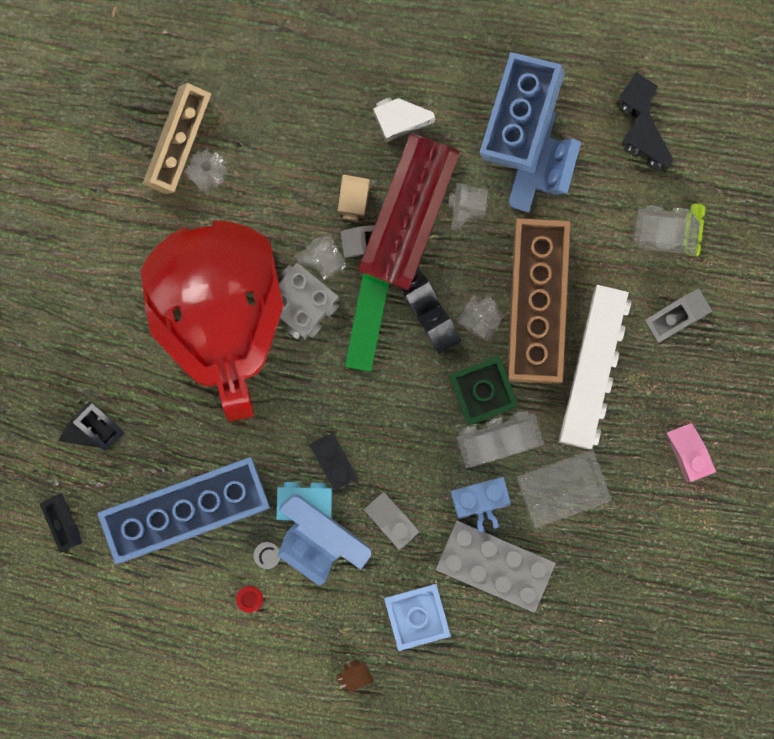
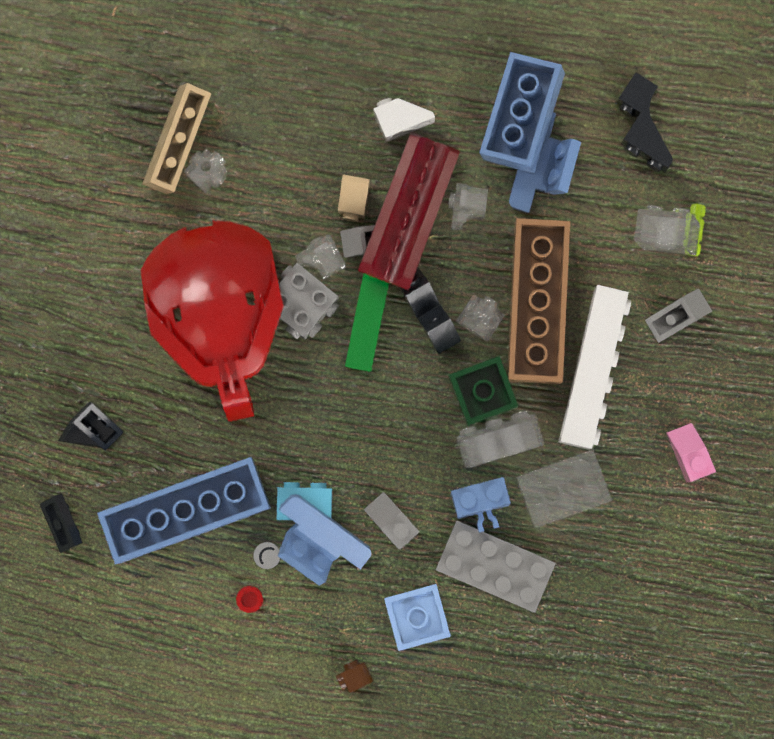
black plate [309,432,358,492] -> none

